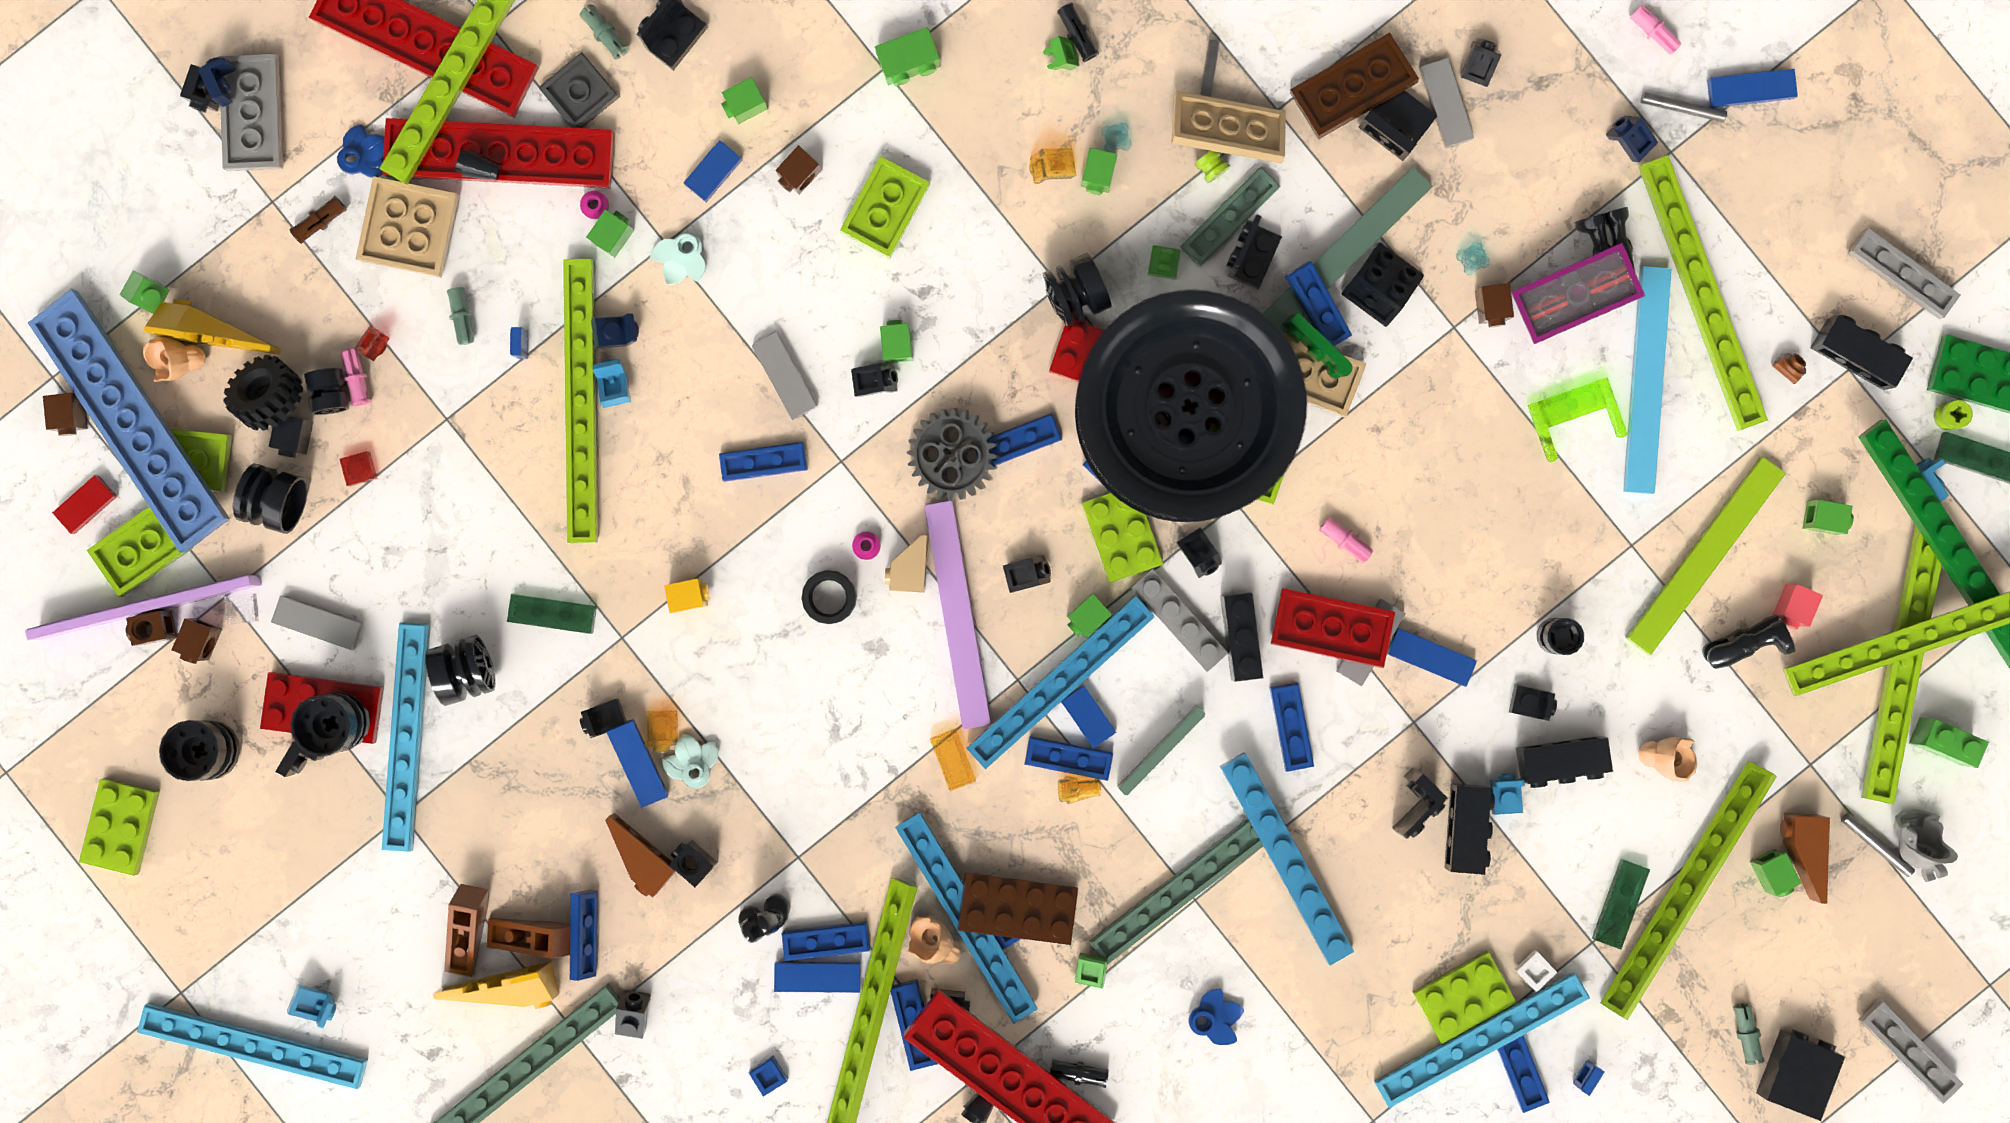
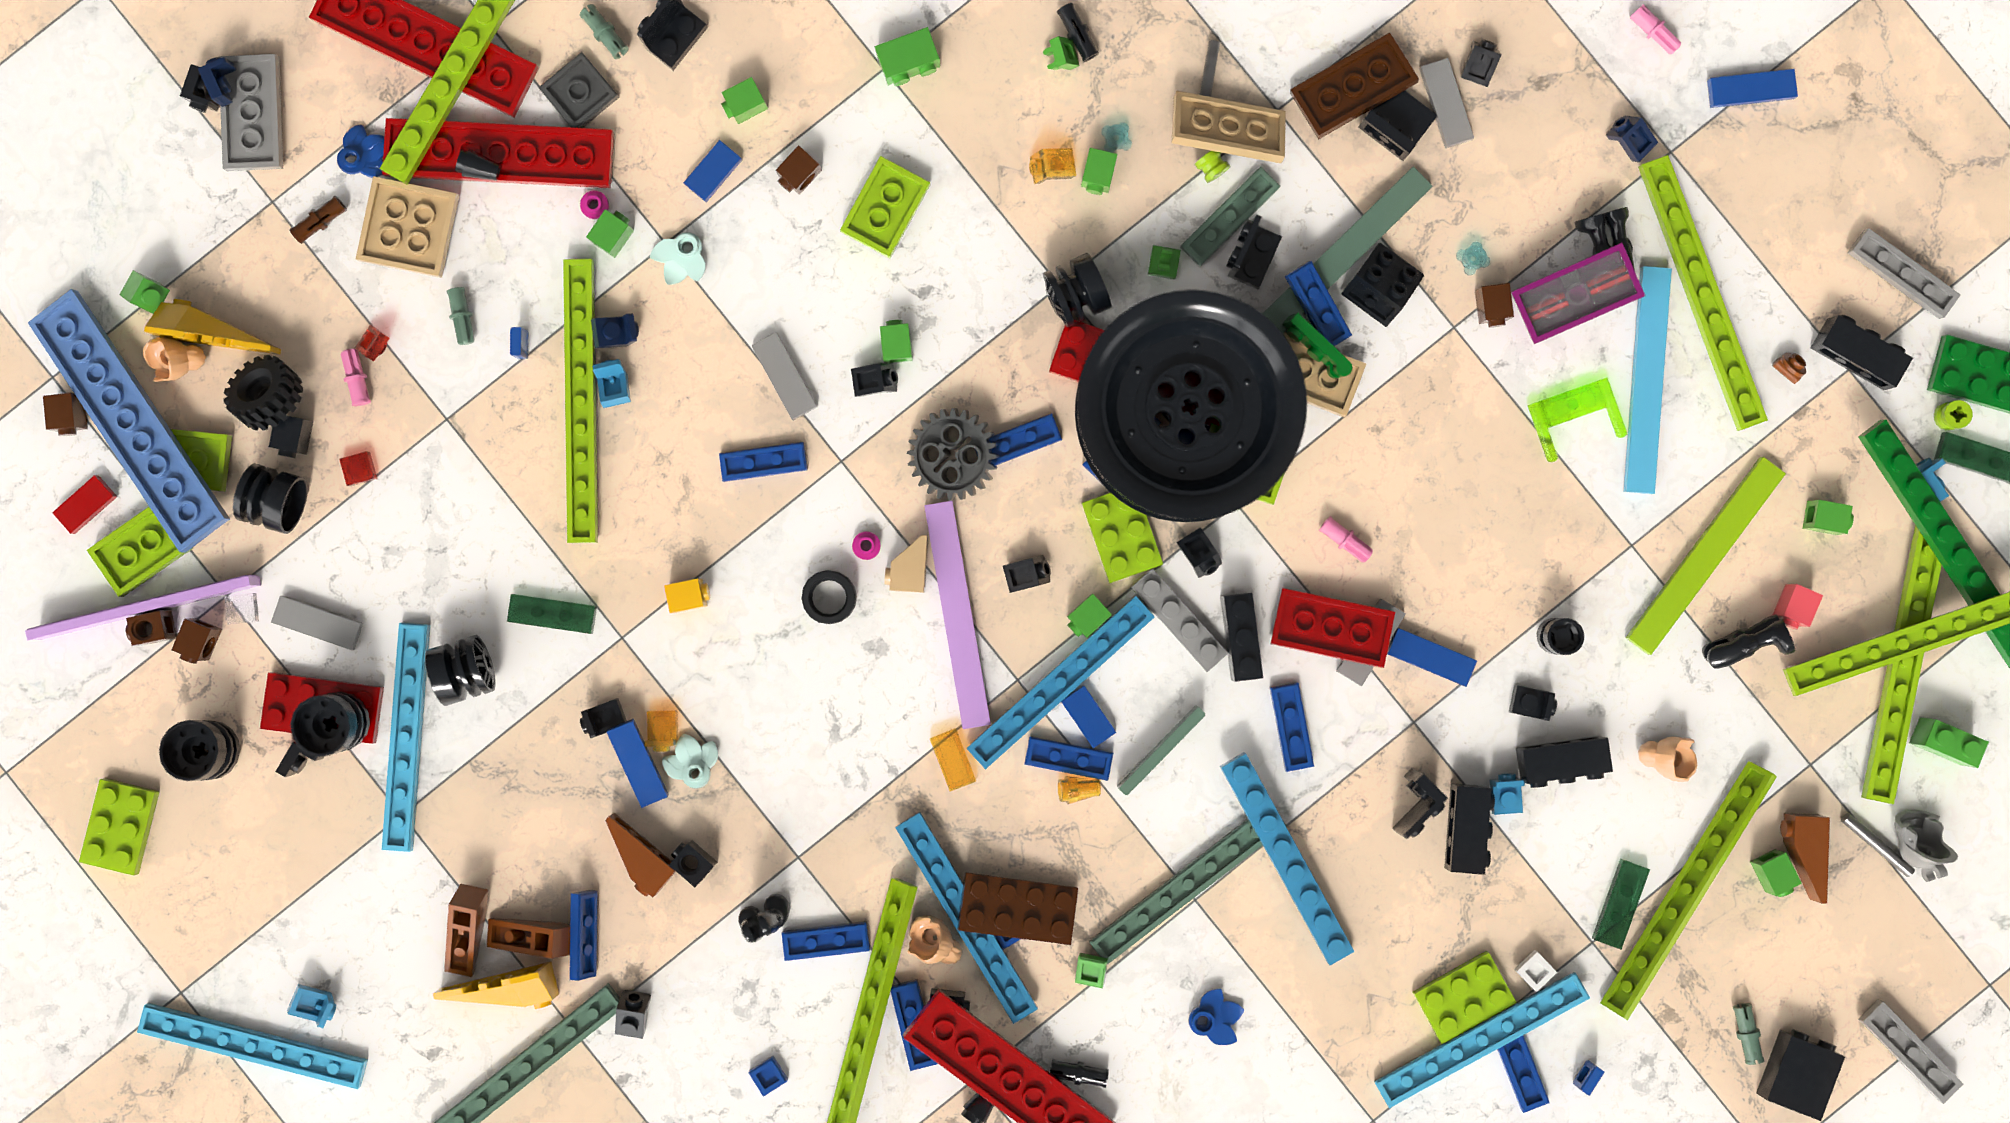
black wheel [304,368,349,415] -> none
blue tile [774,962,861,993] -> none
flat silver bar [1640,92,1727,122] -> none

